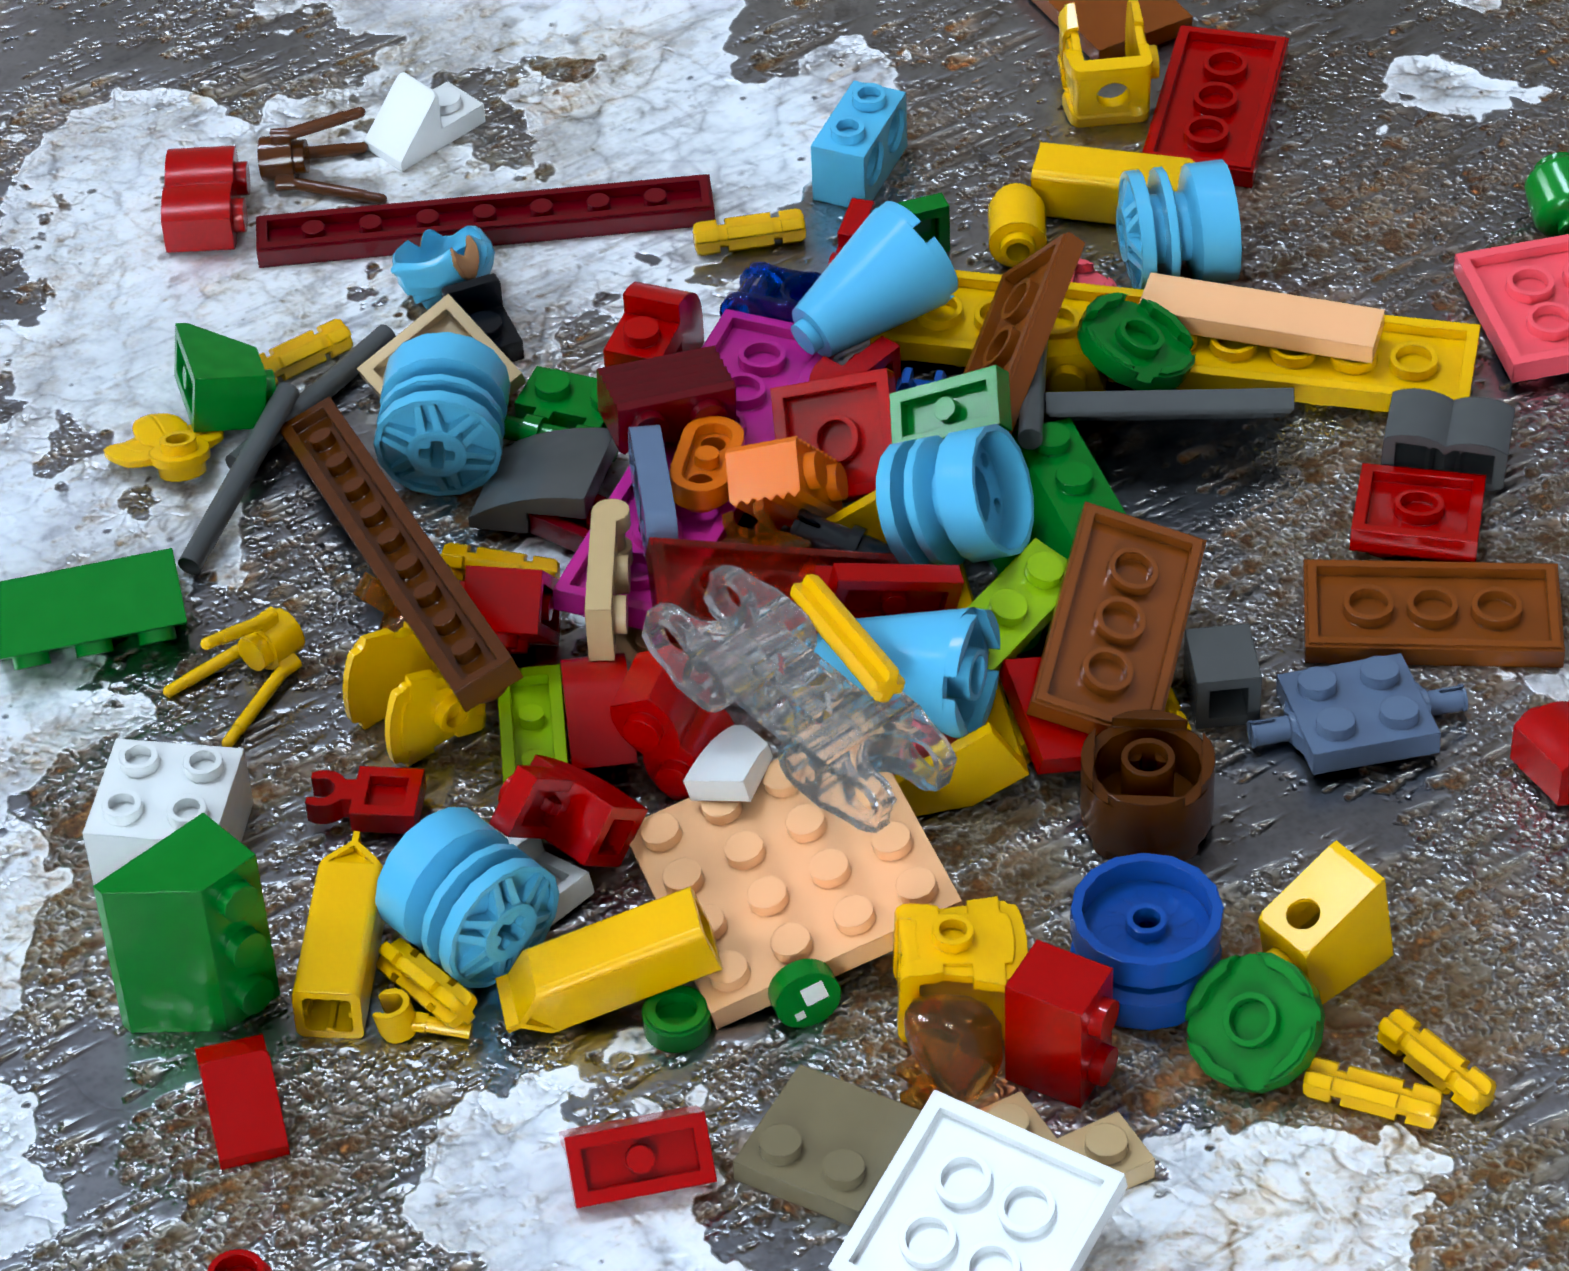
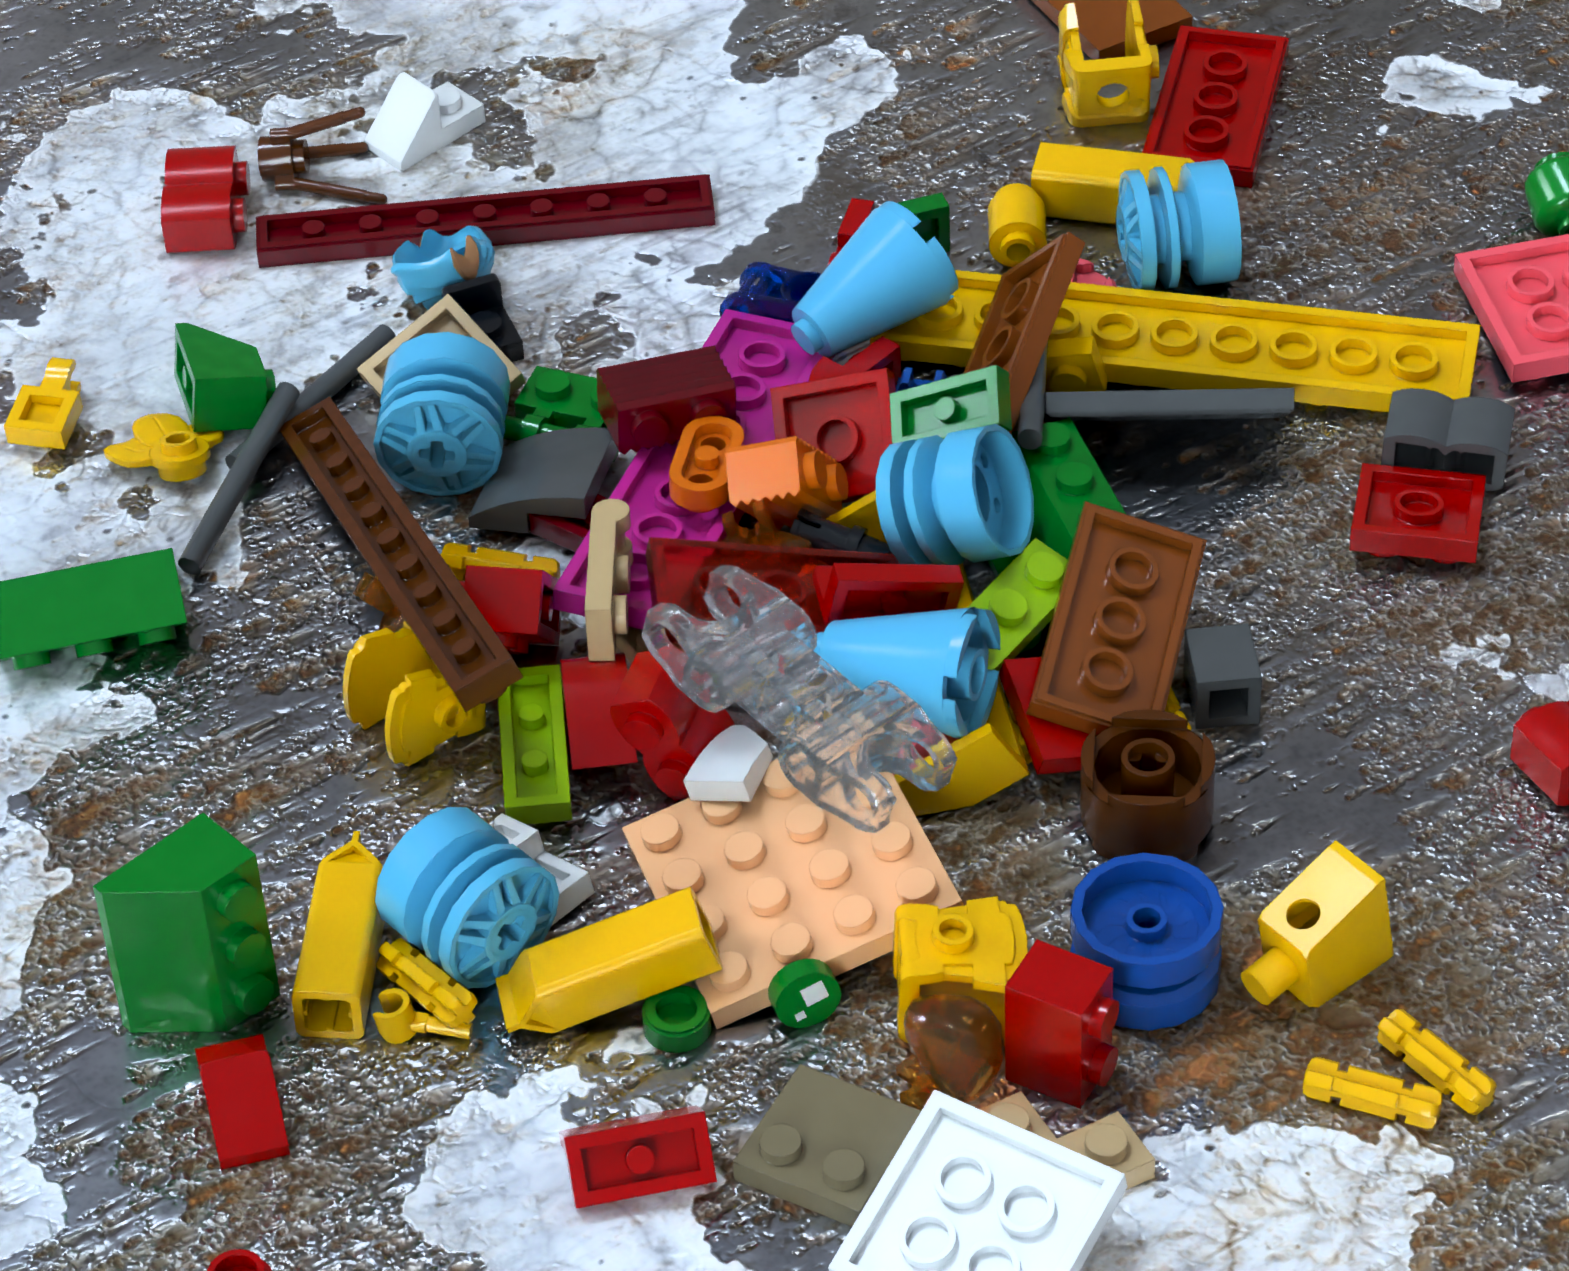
white brick [82,738,254,885] -> none
yellow plant [163,606,305,747] -> none
yellow axle [259,319,353,385] -> none
red plate [305,766,427,834] -> none
red brick [489,754,649,867] -> none
red brick [603,282,704,367] -> none
sand blue beam [628,425,679,560] -> none
yellow axle [692,208,806,256] -> none
yellow axle [790,574,905,703] -> none
medium azure brick [811,81,908,208] -> none
green tile [1077,293,1196,390] -> none
light nougat tile [1139,272,1385,363] -> none
green tile [1185,952,1325,1093] -> none
sand blue plate [1247,653,1468,775] -> none
dark orange tile [1303,559,1565,668] -> none
none -> yellow plate [4,357,83,450]

